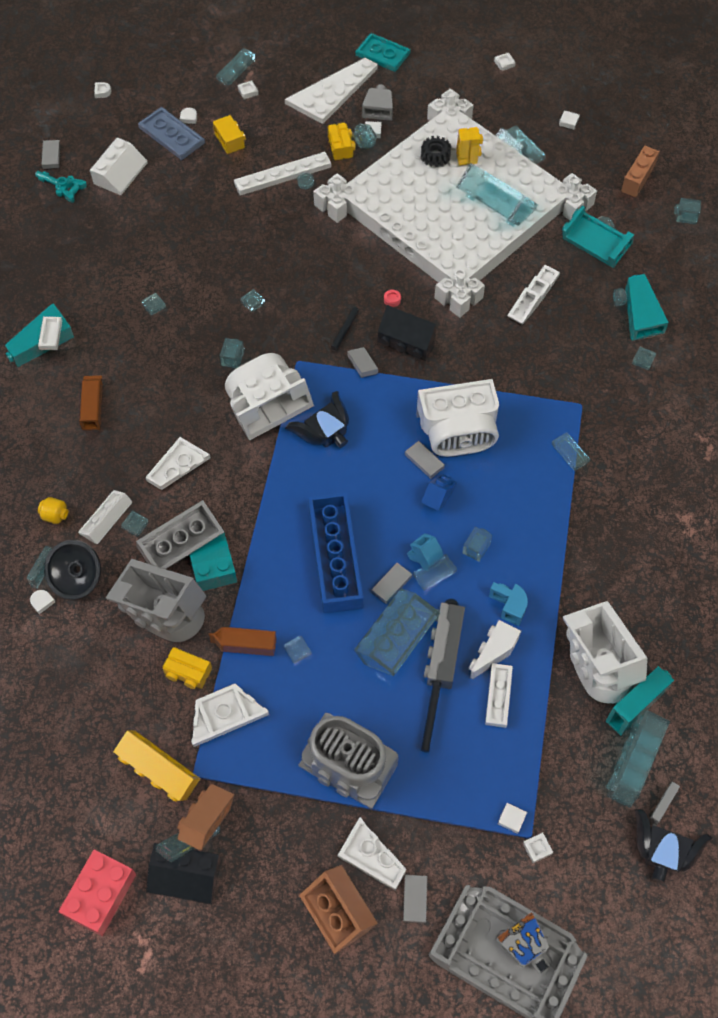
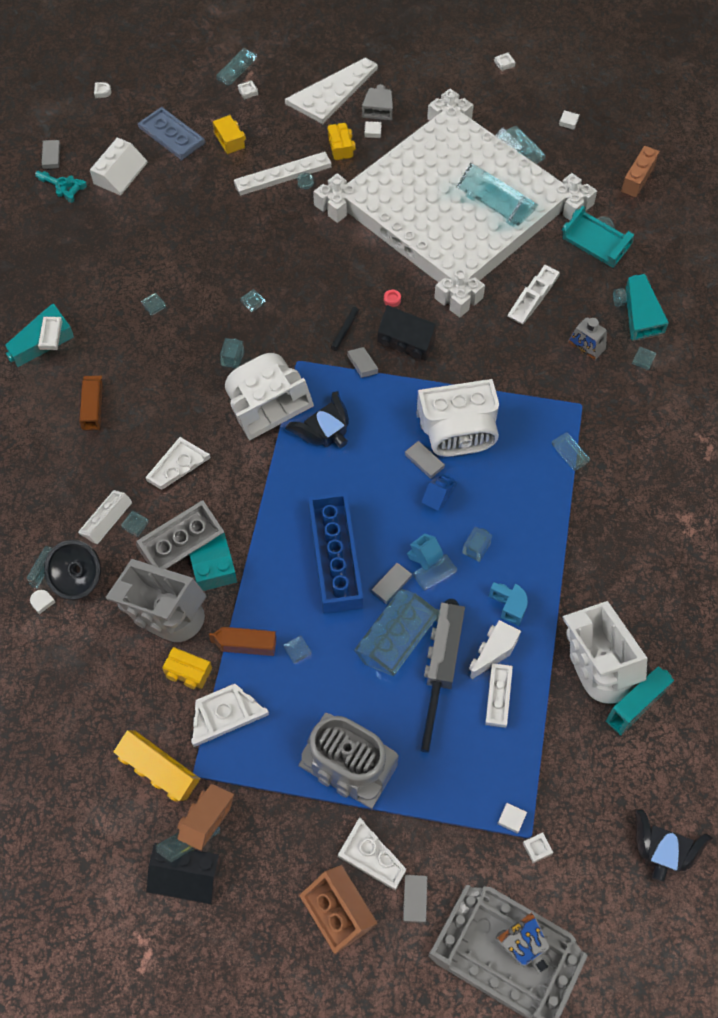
yellow head [38,497,69,524] -> none
coral brick [58,850,137,937] -> none
white tile [180,108,197,124] -> none
clear light blue head [353,123,377,149] -> none
teal tile [355,33,410,72] -> none
black tyre [421,136,451,168] -> none
yellow brick [456,127,483,165] -> none
clear light blue brick [606,710,670,808] -> none
light grey tile [649,782,680,826] -> none
clear light blue brick [674,198,701,224] -> none
none -> light grey torso [568,318,607,360]

